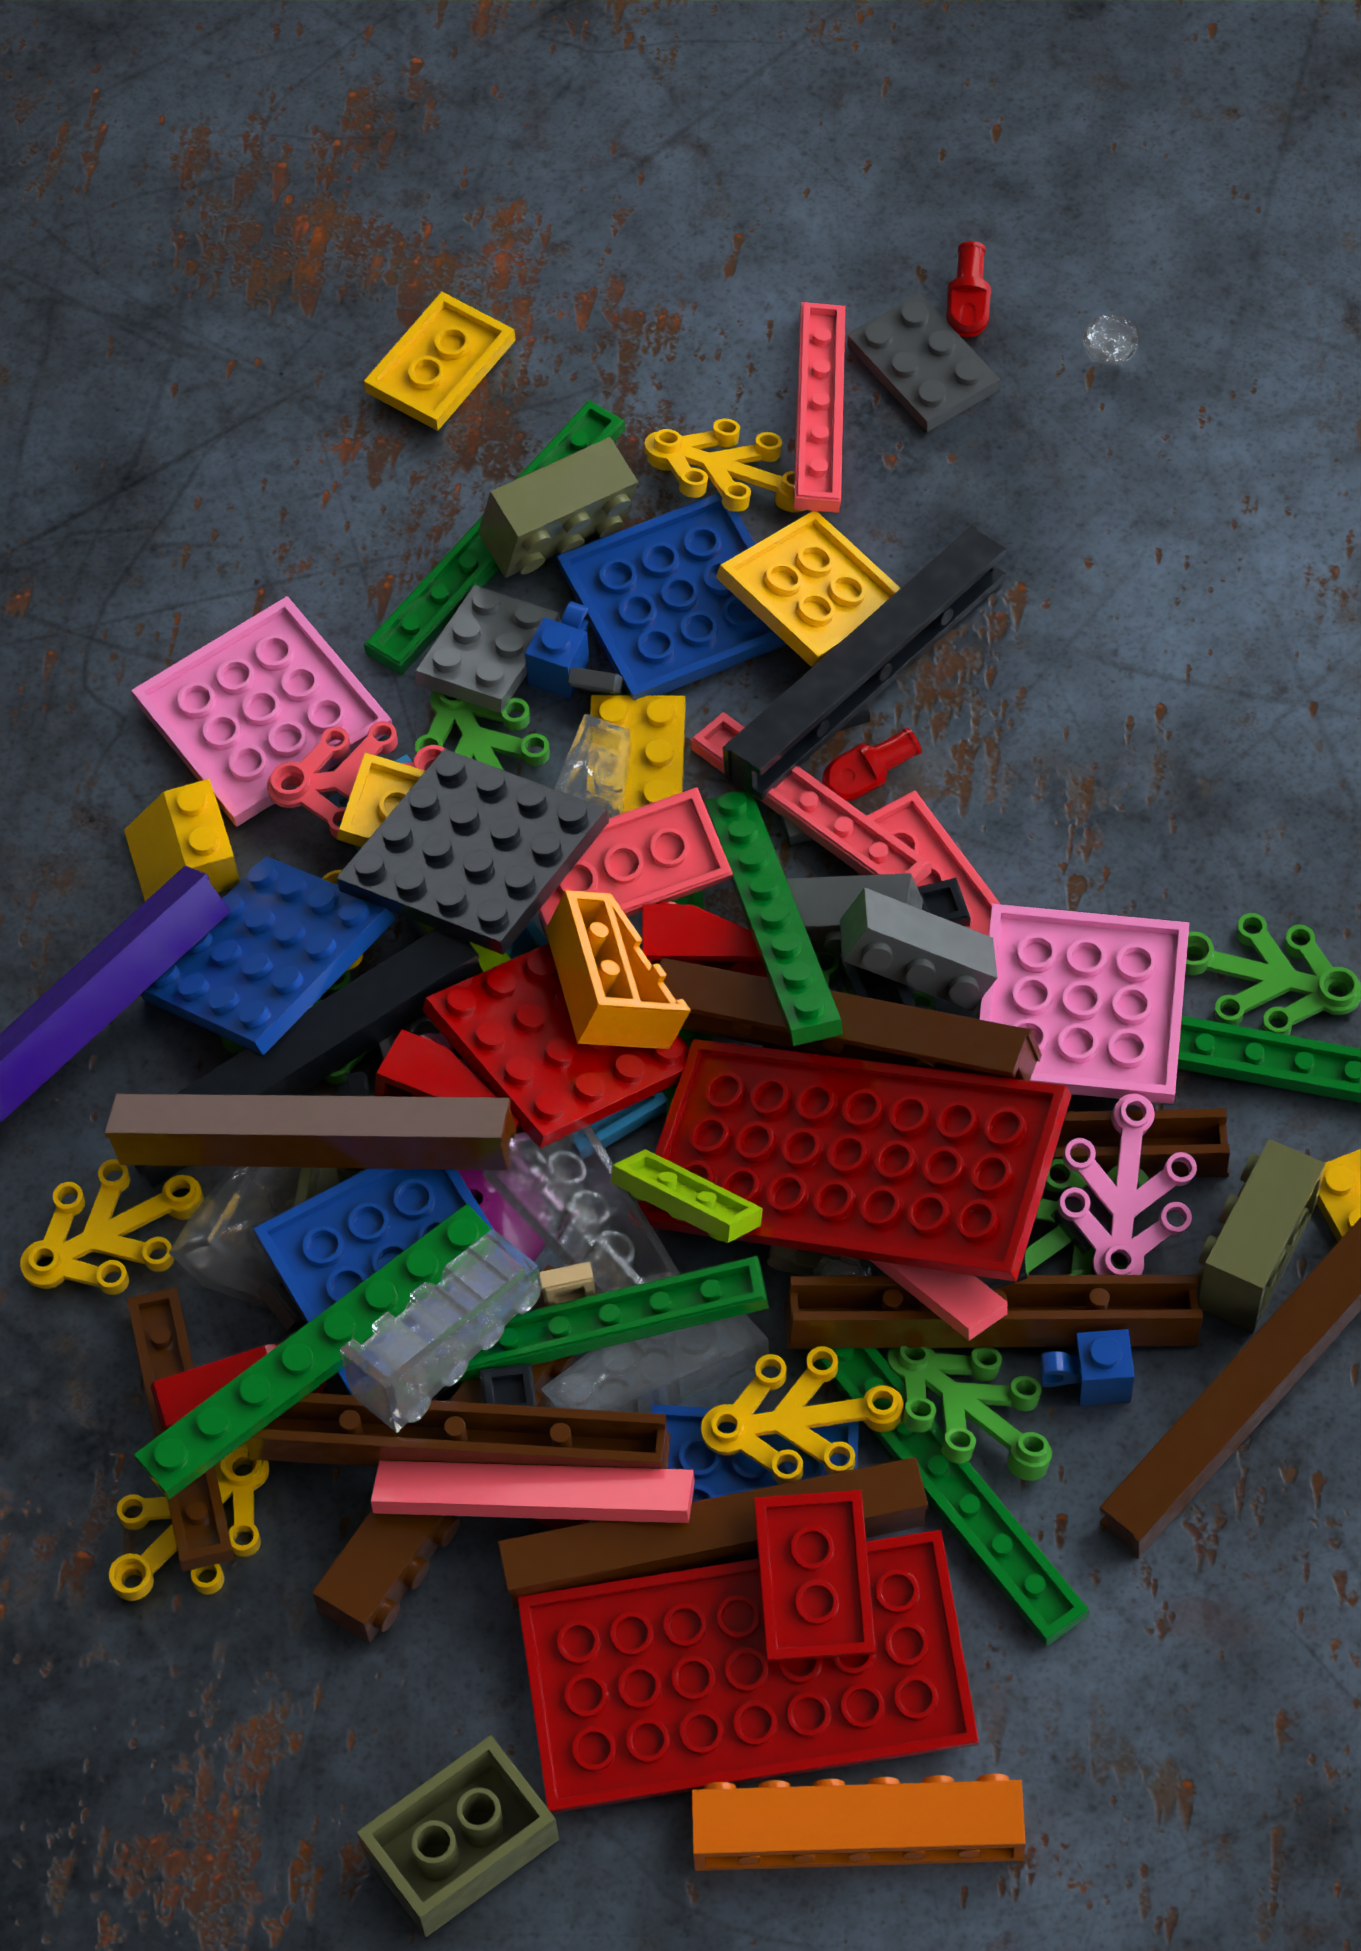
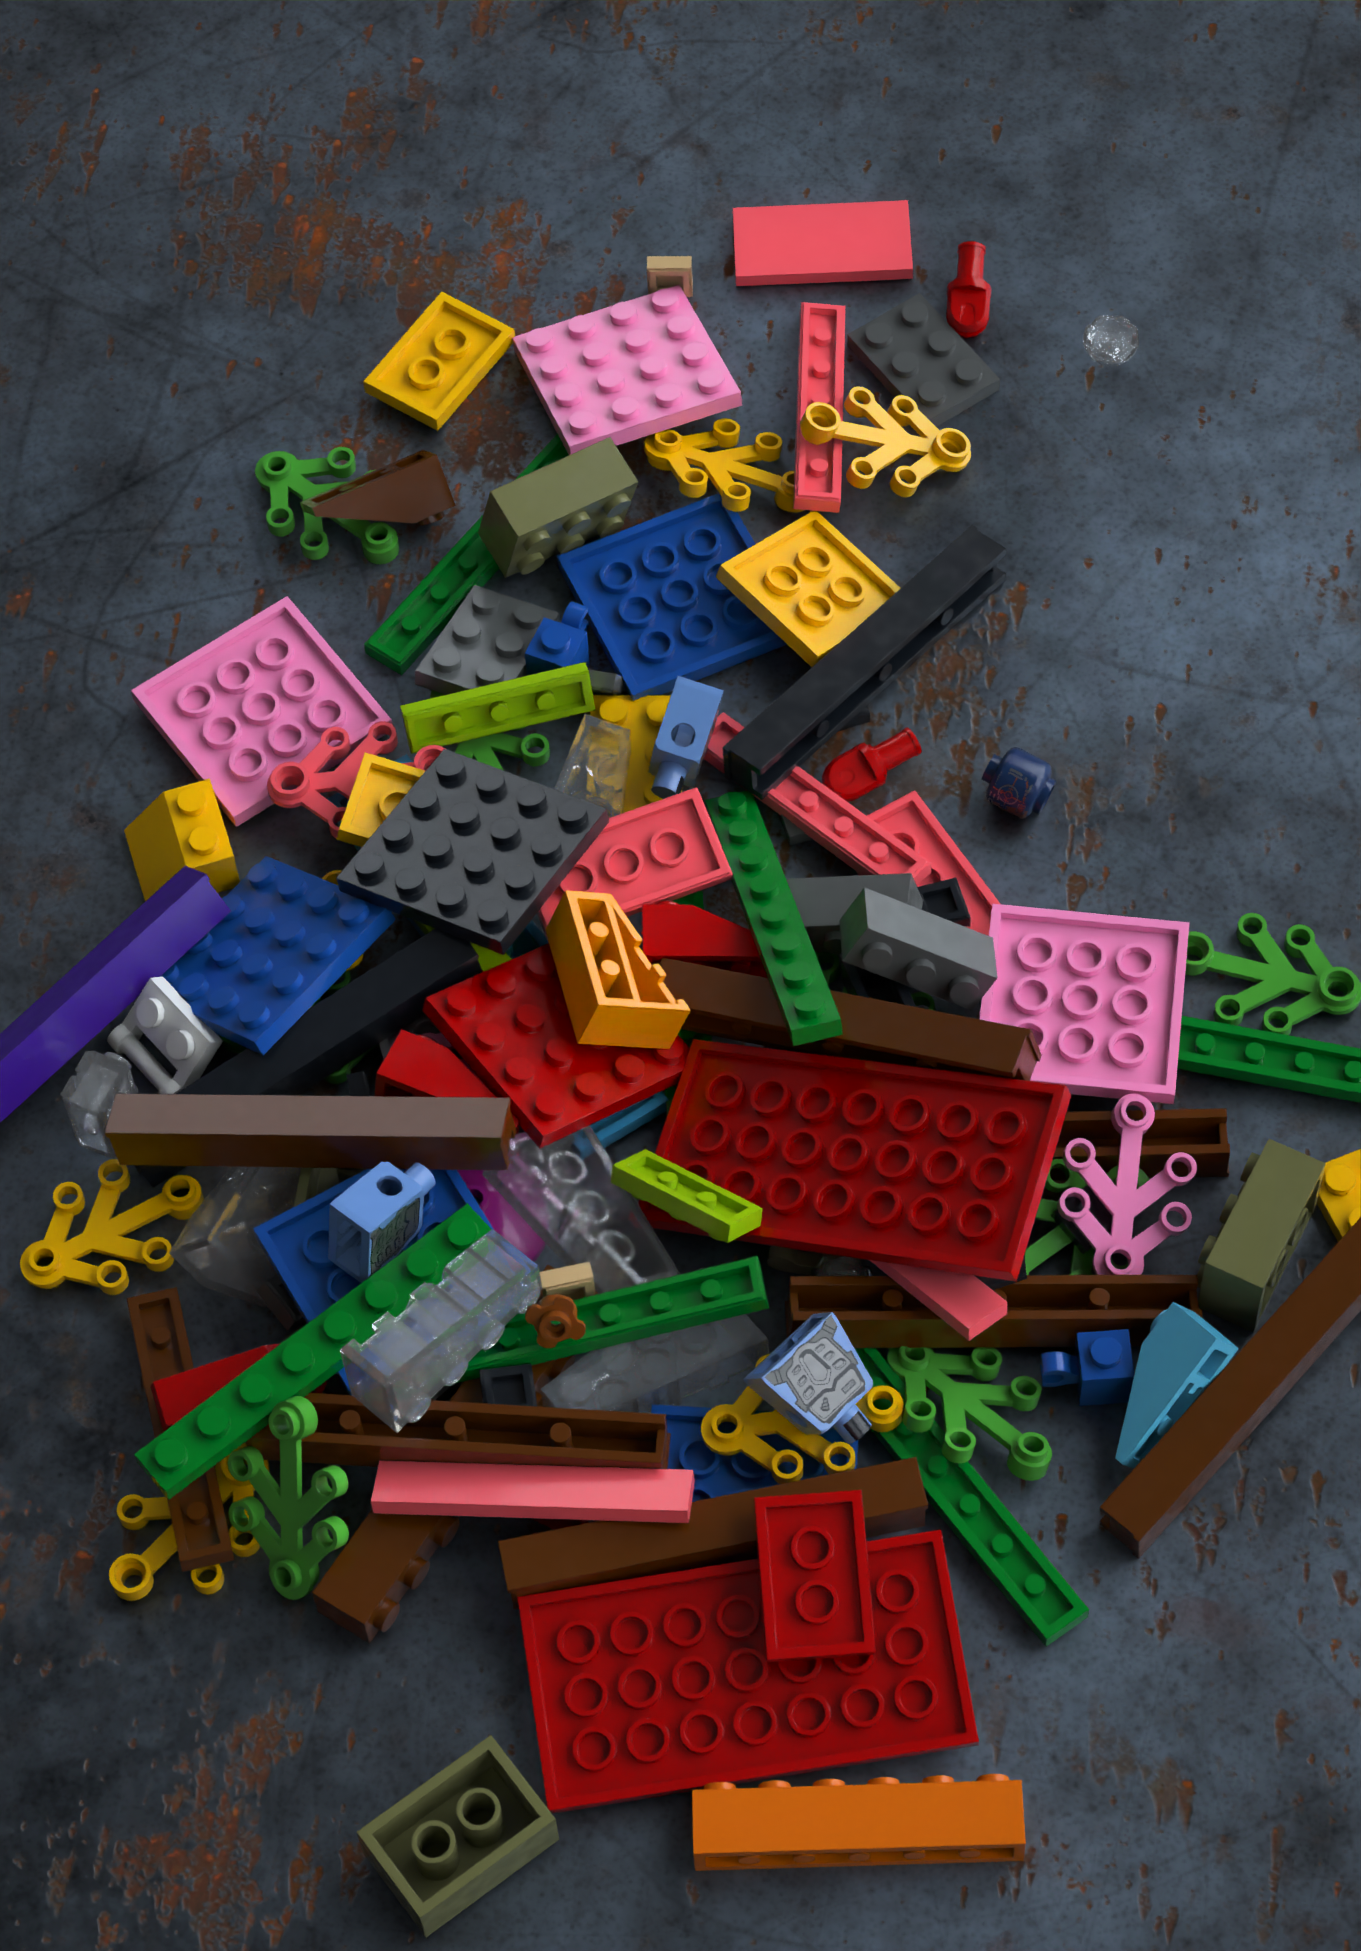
none -> clear brick [61,1050,139,1159]
none -> white plate [107,977,223,1094]
none -> bright green plant [228,1396,349,1600]
none -> bright green plant [255,447,399,564]
none -> reddish brown slope [300,450,456,526]
none -> medium blue torso [328,1162,436,1283]
none -> lime tile [400,662,596,754]
none -> bright pink plate [512,285,742,455]
none -> dark orange plate [525,1294,586,1348]
none -> tan tile [647,256,693,297]
none -> medium blue torso [648,676,724,799]
none -> coral tile [733,200,913,287]
none -> torso [743,1312,873,1444]
none -> yellow plant [800,386,971,497]
none -> dark blue head [981,747,1057,819]
none -> medium azure slope [1115,1302,1239,1469]

